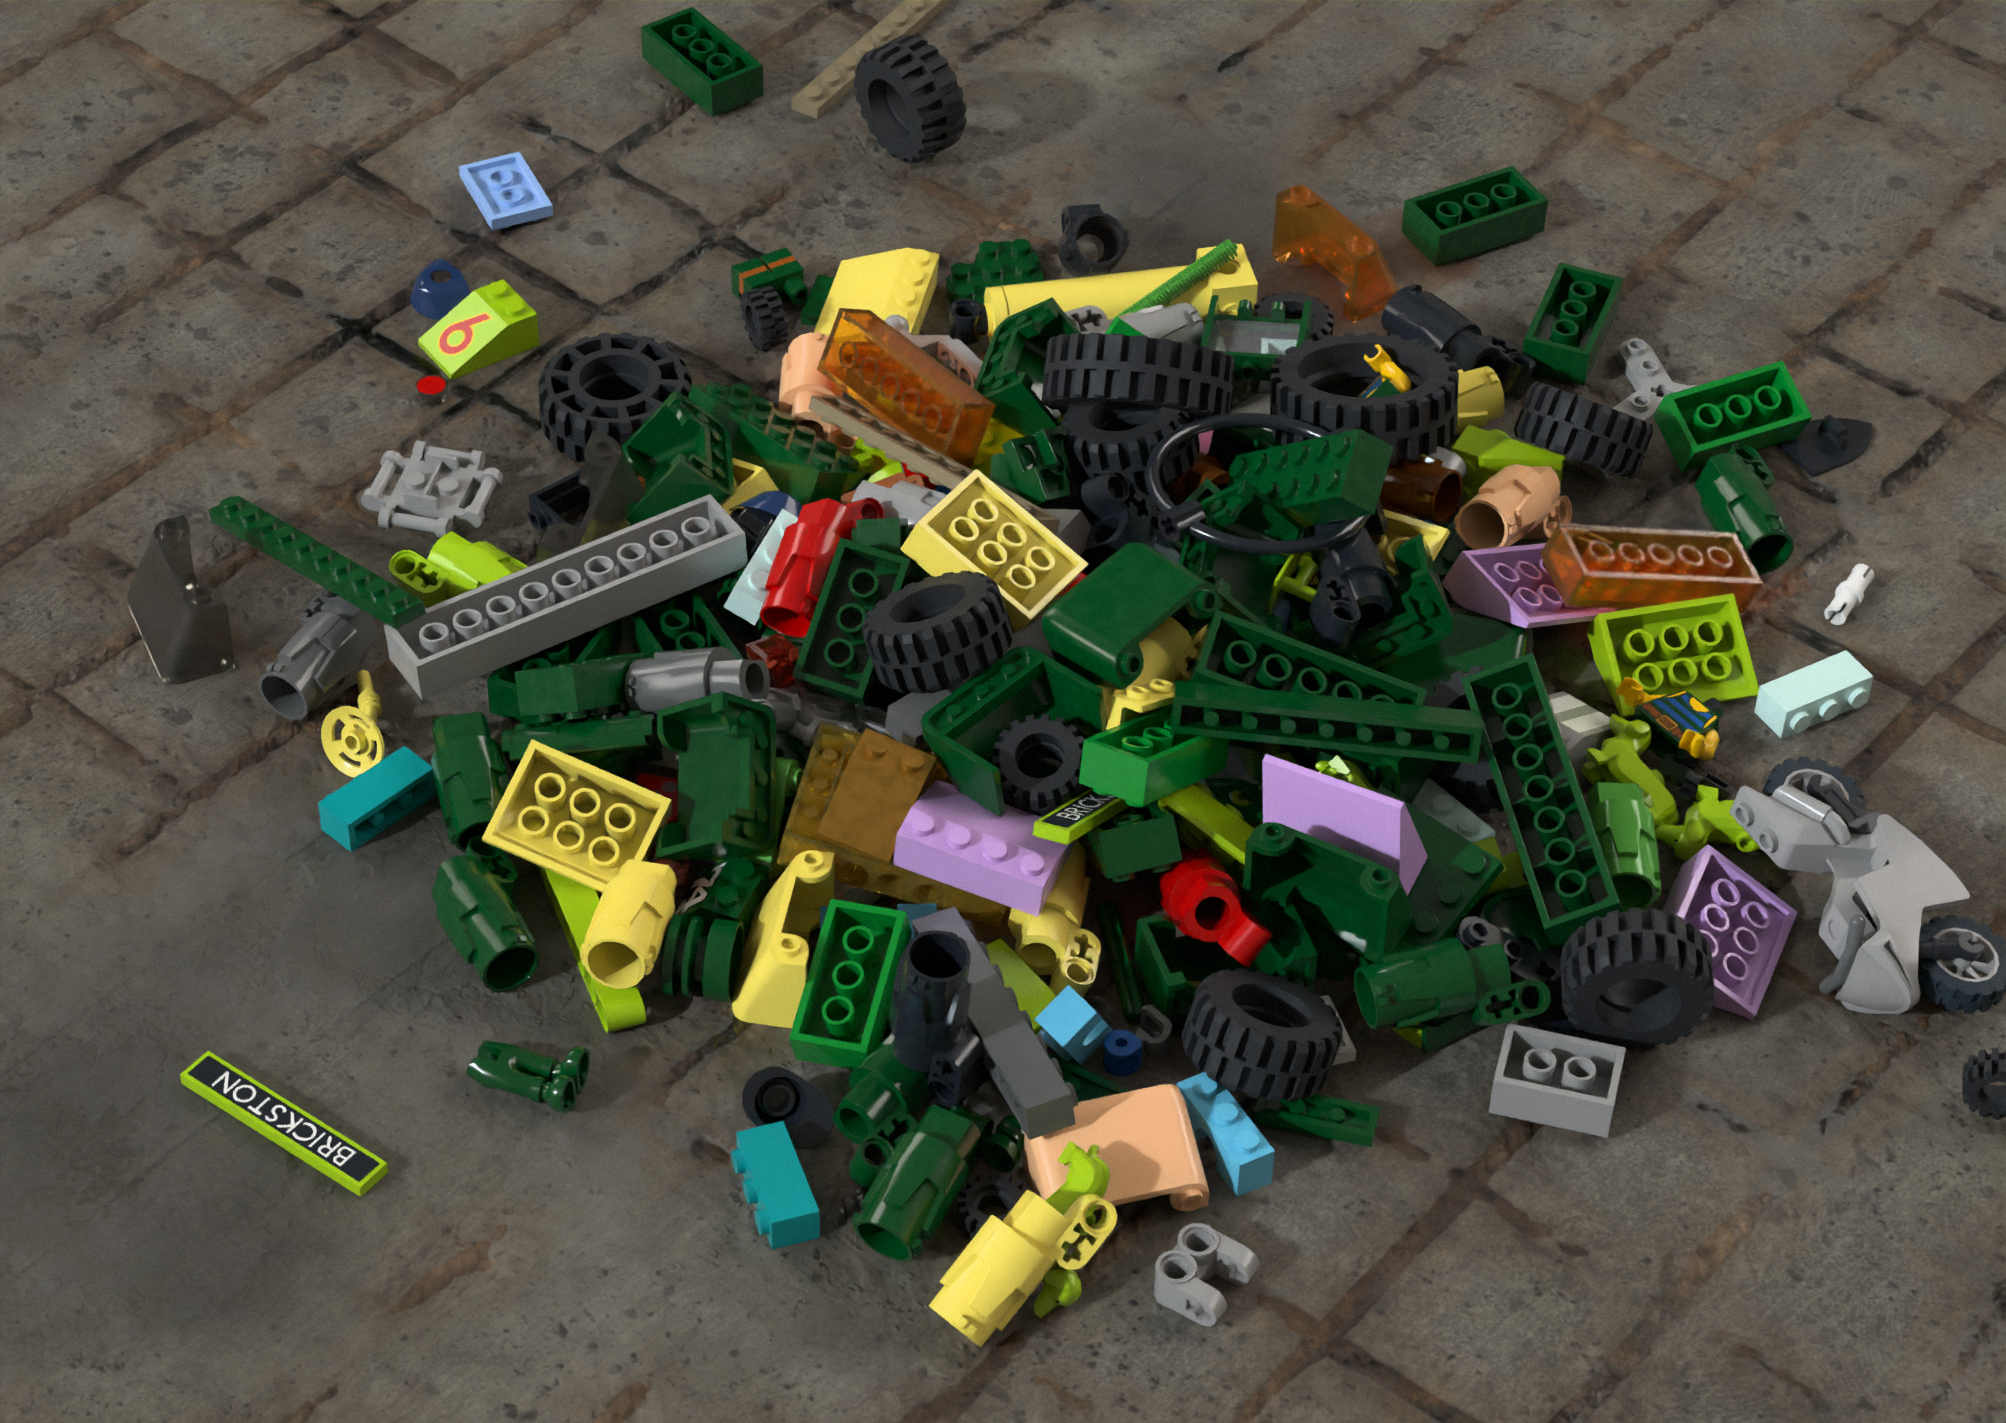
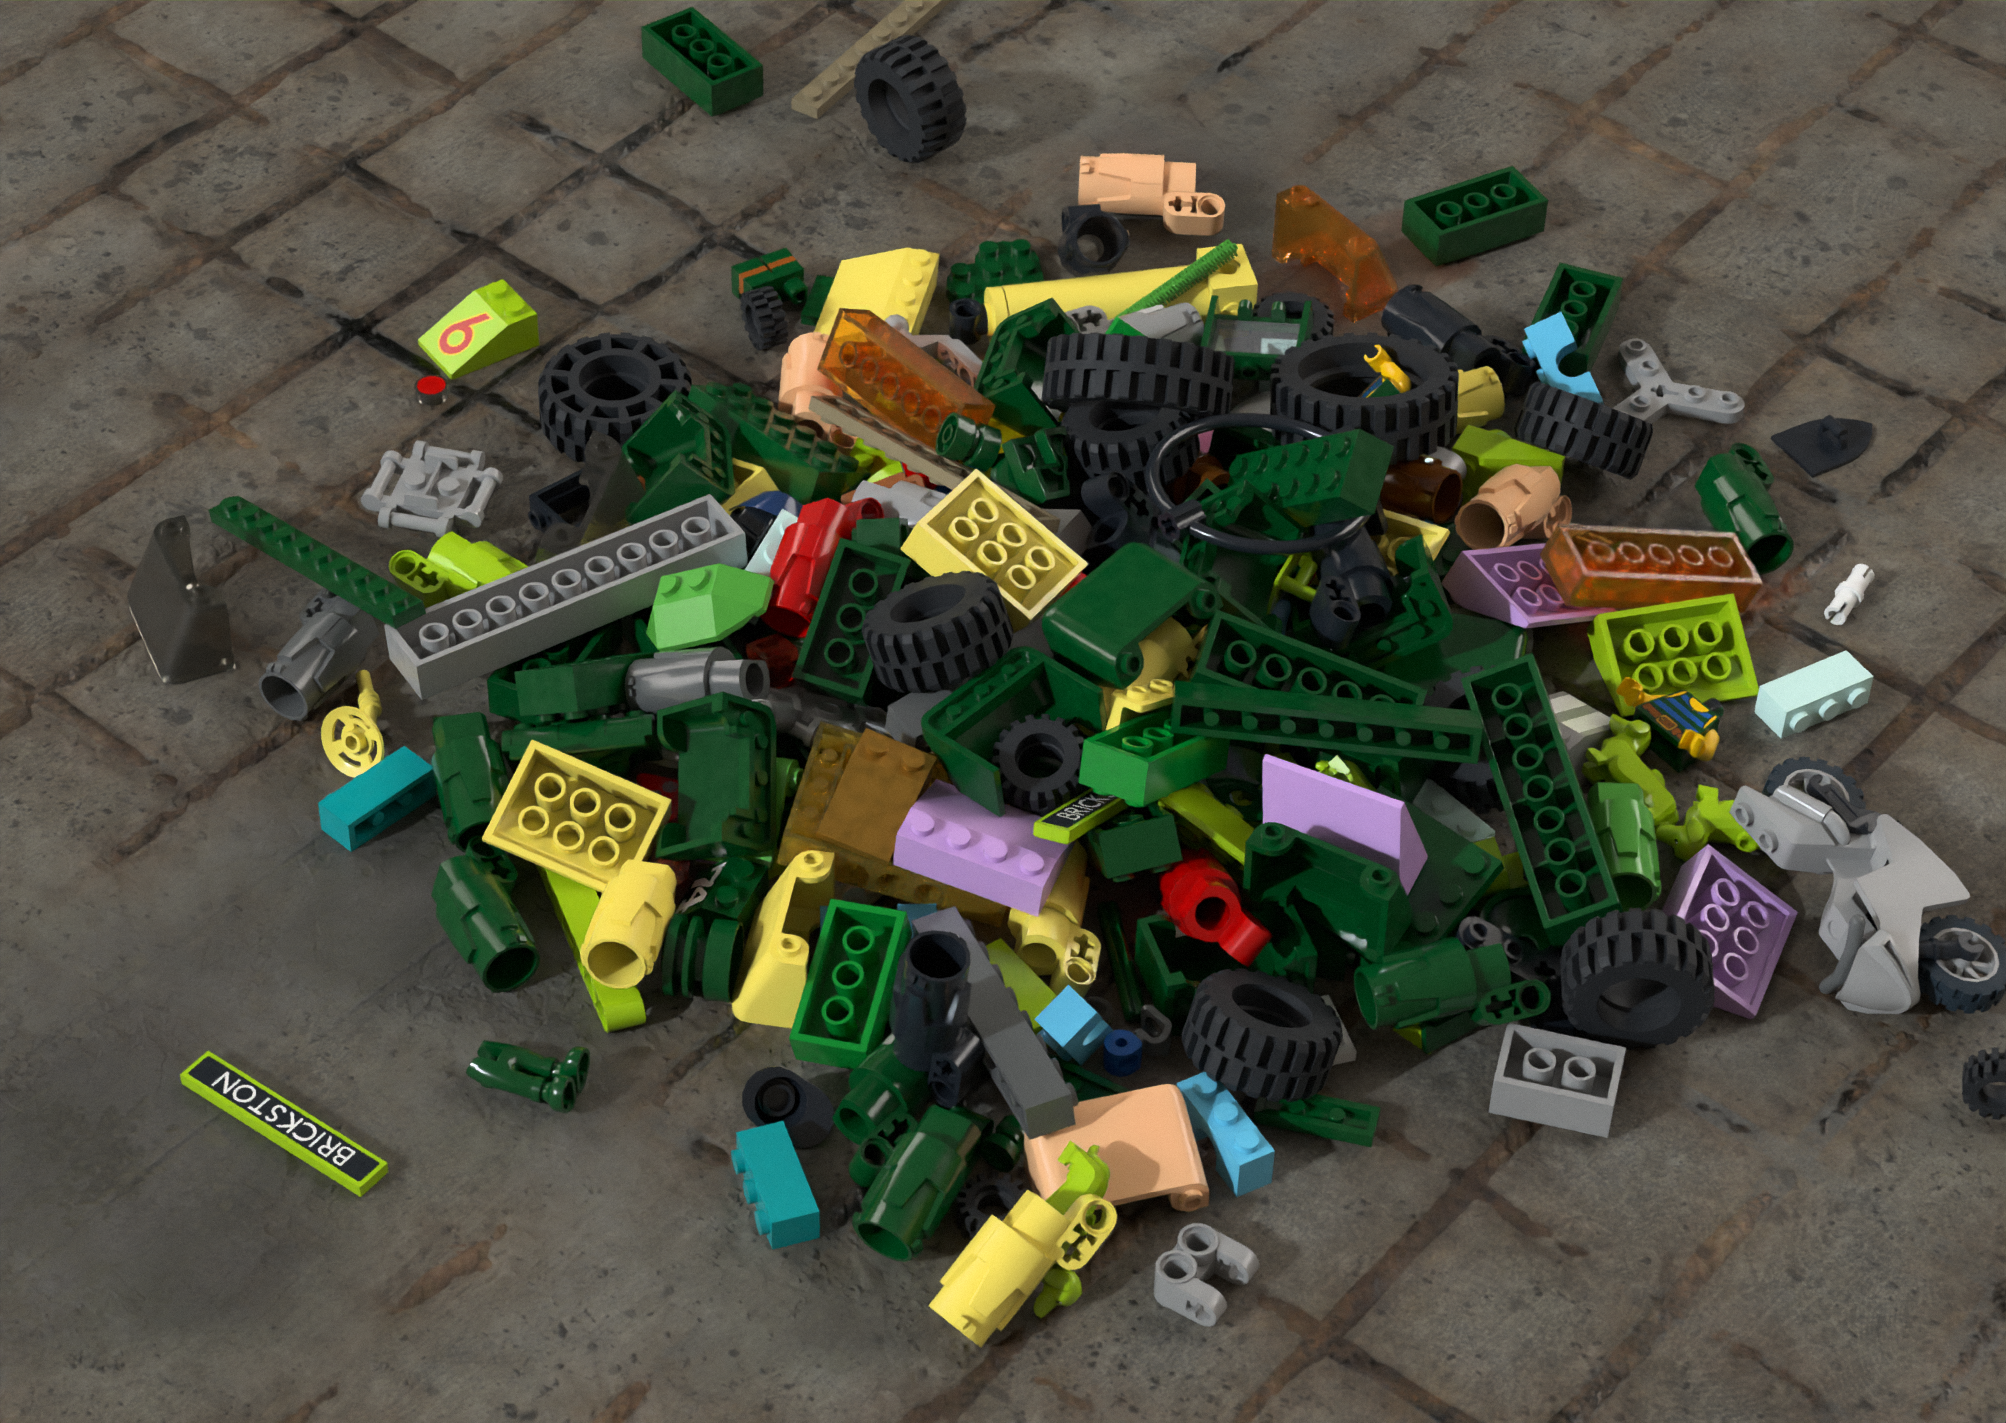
dark blue piece [410,259,470,321] -> none
light blue plate [459,152,553,230] -> none
green brick [1653,361,1812,473] -> none
black plate [1658,752,1736,803] -> none
none -> bright green wedge [646,563,774,651]
none -> dark green wheel [936,412,1002,472]
none -> light nougat piece [1078,154,1225,236]
none -> medium azure arch [1522,312,1604,405]

